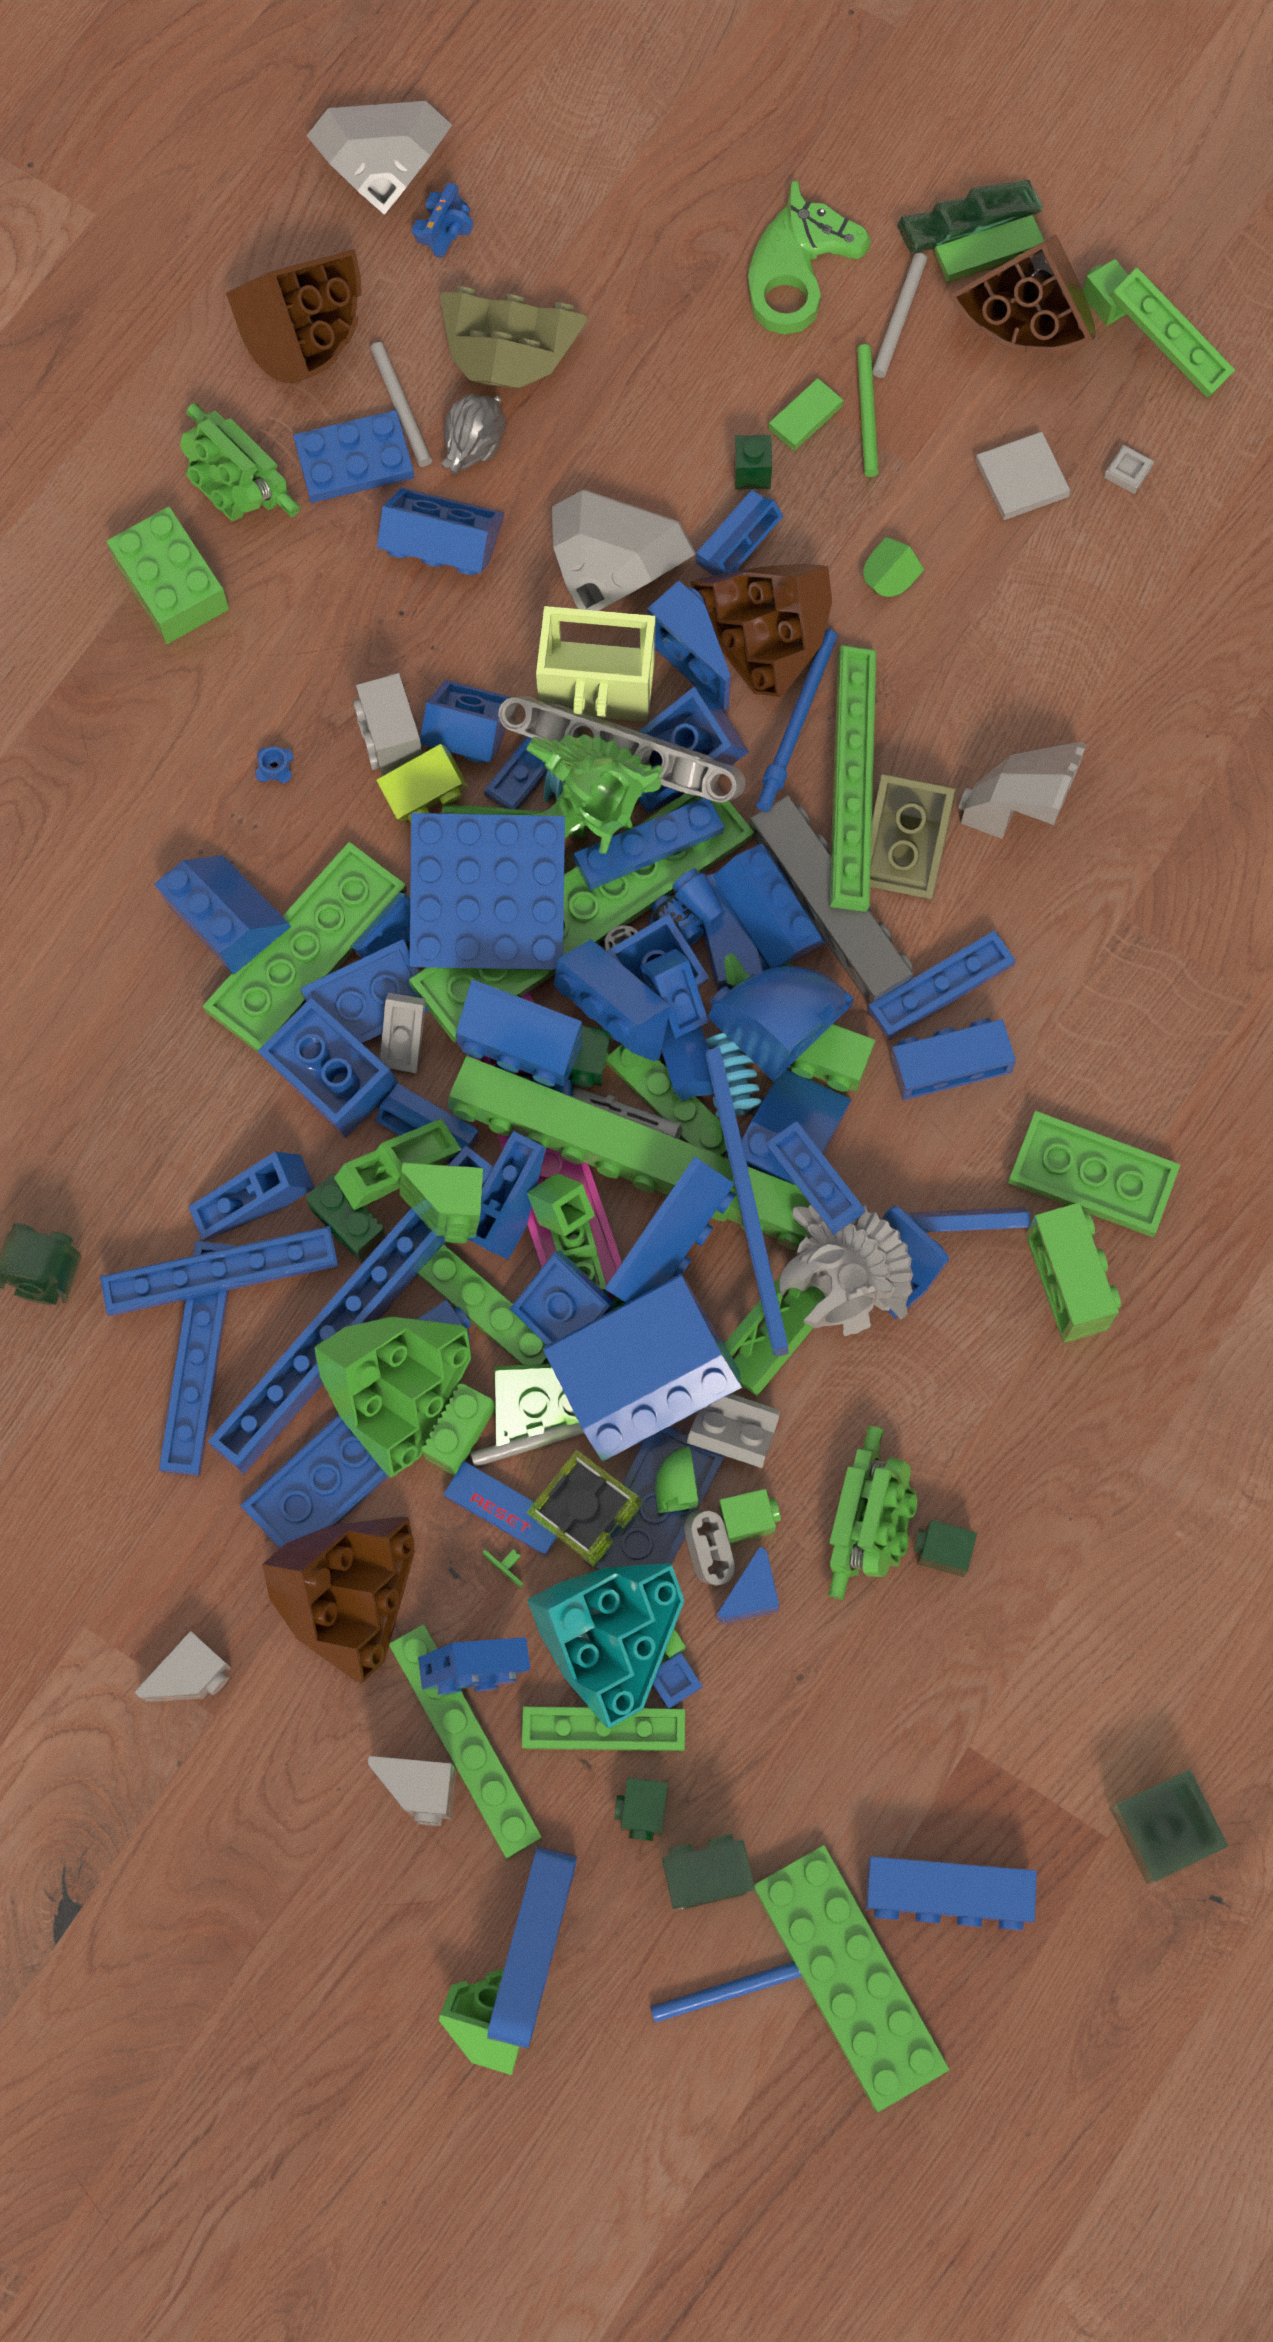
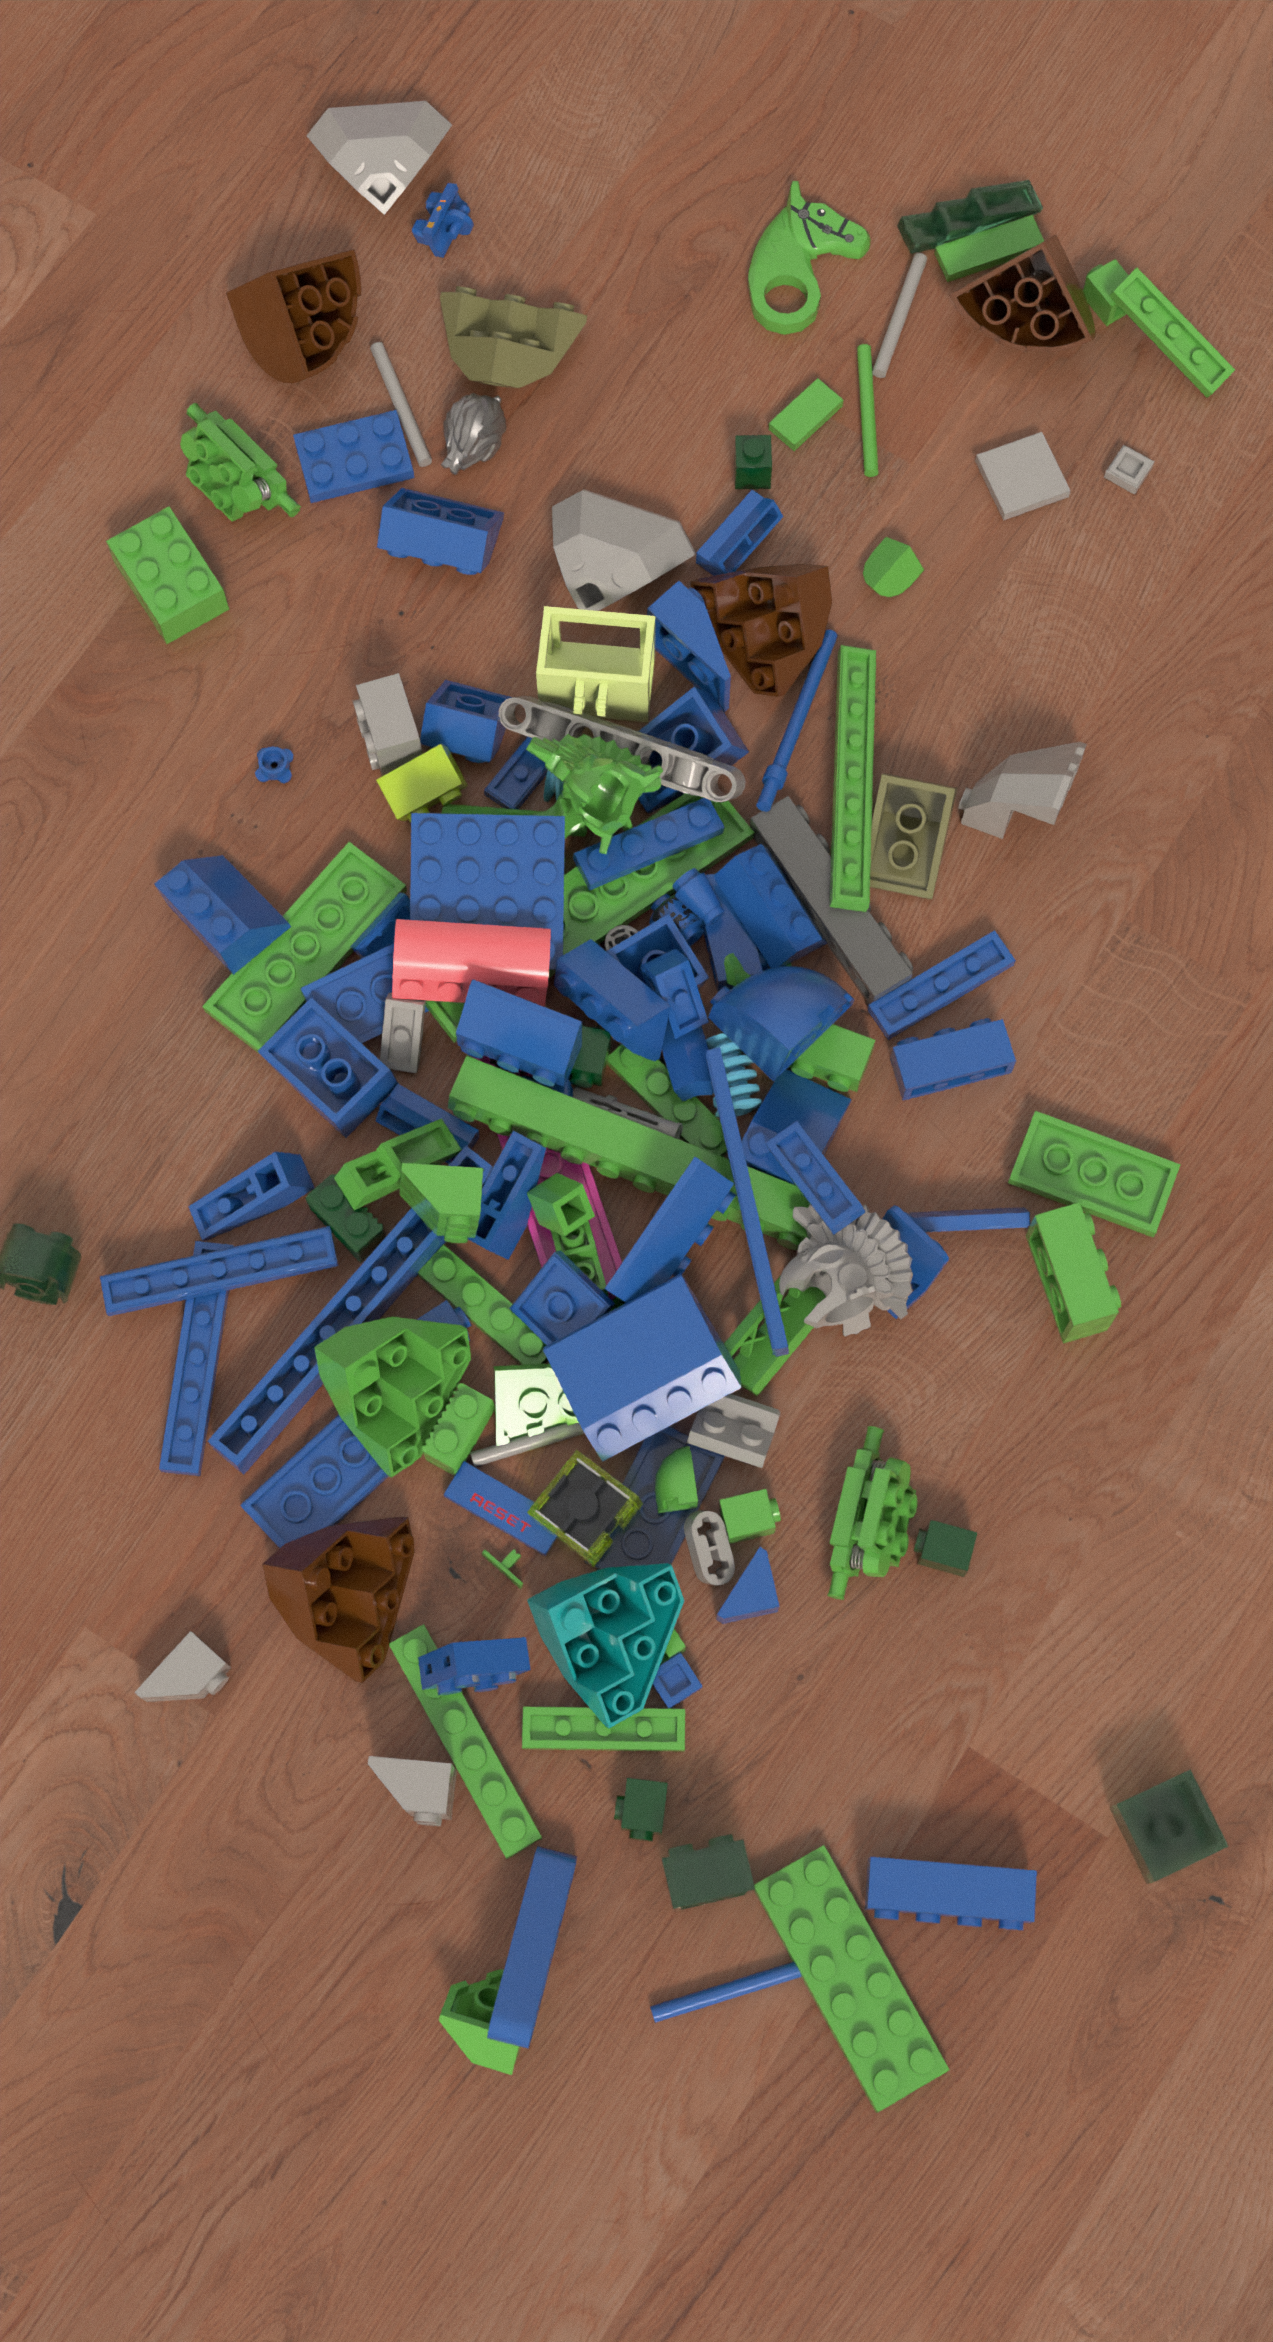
none -> coral brick [392,919,551,1007]

